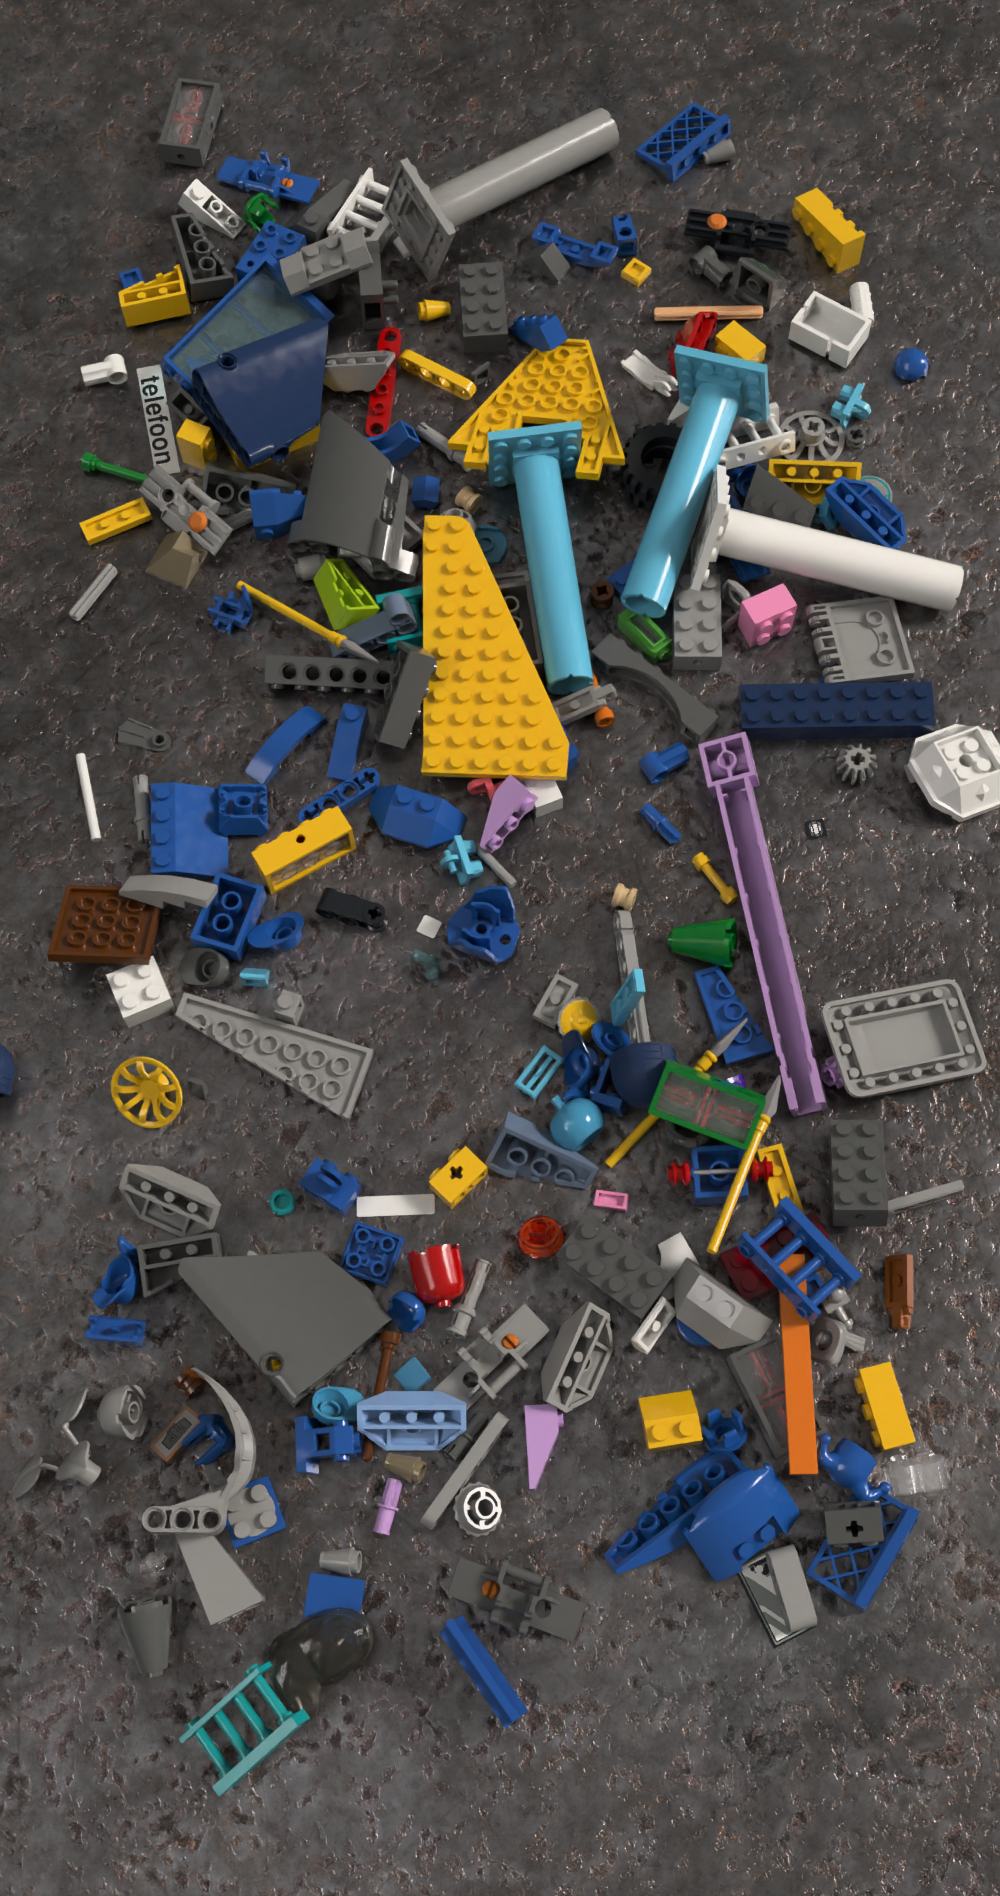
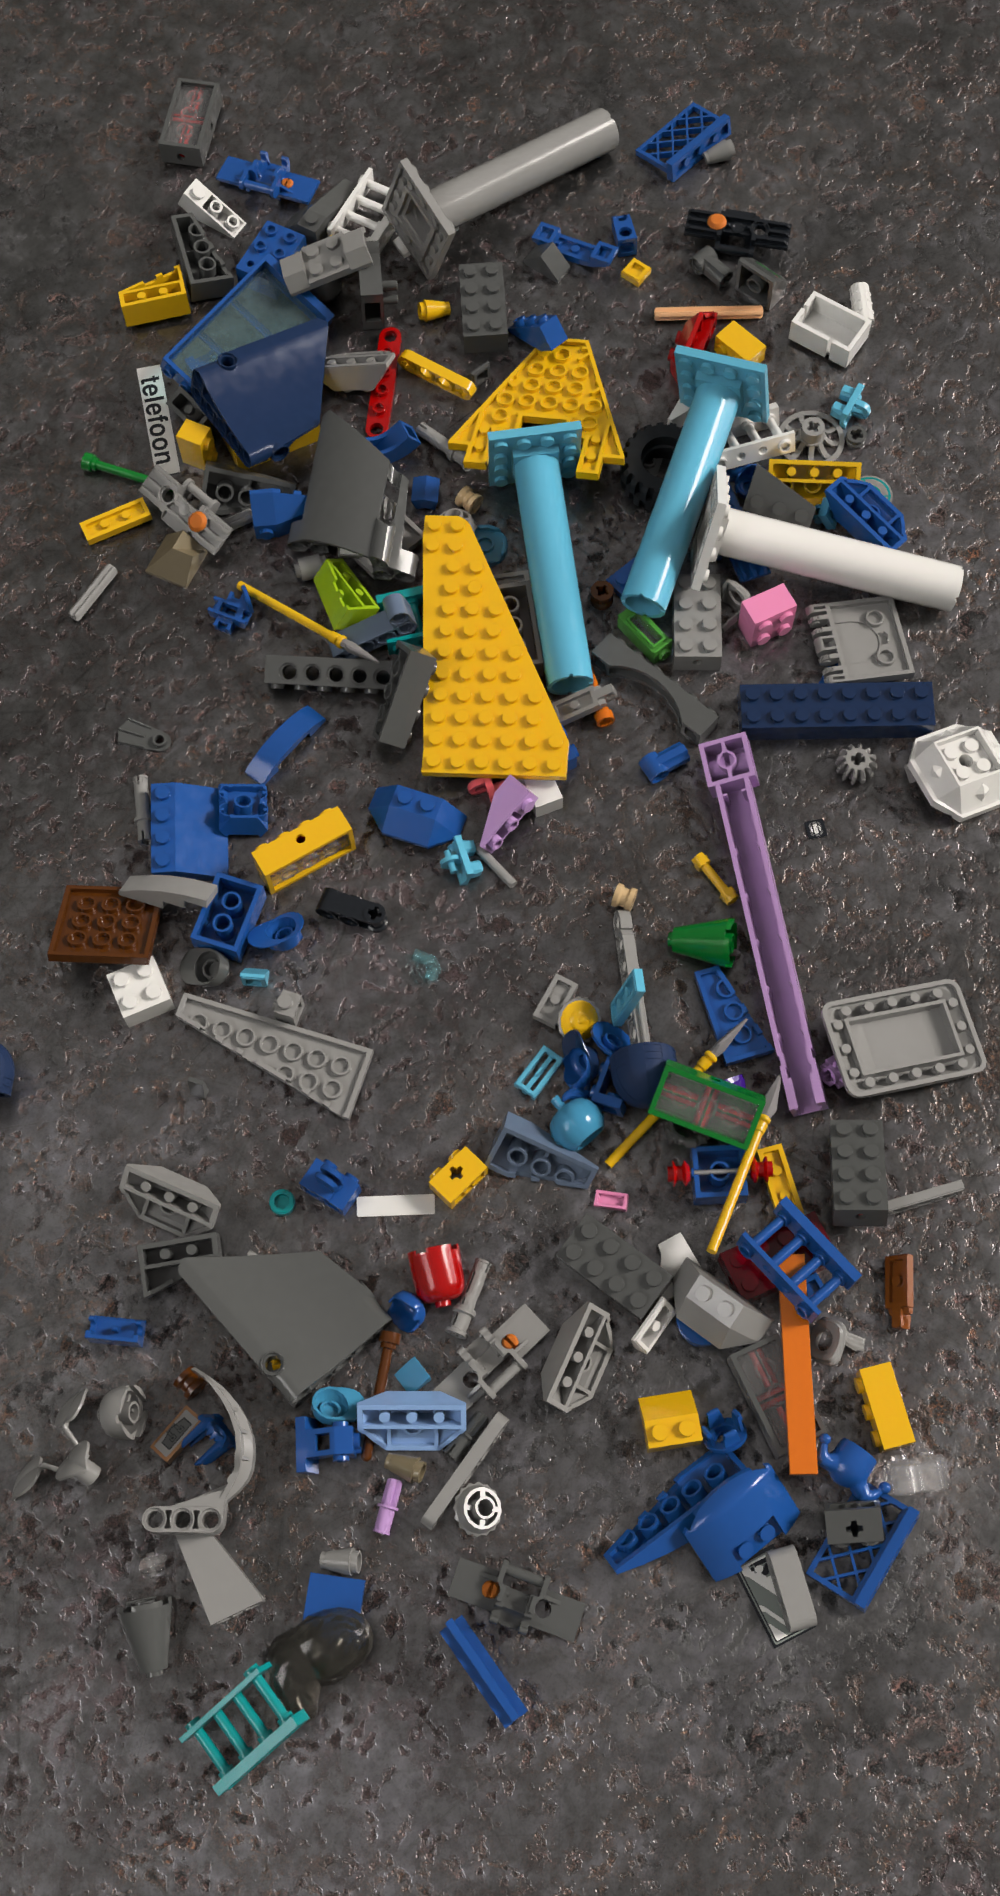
white bar [75,753,101,842] -> none
white piece [81,354,128,386] -> none
blue hair [93,1235,141,1309] -> none
yellow wheel [111,1056,183,1128] -> none
blue tile [118,267,145,289] -> none
light grey piece [226,1475,287,1549] -> none
green piece [243,193,279,233] -> none
blue beam [298,768,380,823] -> none
blue slope [327,703,369,782] -> none
blue tile [339,1221,405,1288] -> none
white sticker [417,915,442,938] -> none
blue piece [447,885,520,963] -> none
clear red piece [516,1215,567,1259] -> none
lavender slope [524,1404,564,1492] -> none
white arm [621,349,678,397] -> none
blue axle [639,803,682,844] -> none
yellow wedge [792,188,866,274] -> none
light grey piece [814,1285,853,1330] -> none
blue hair [894,348,929,382] -> none

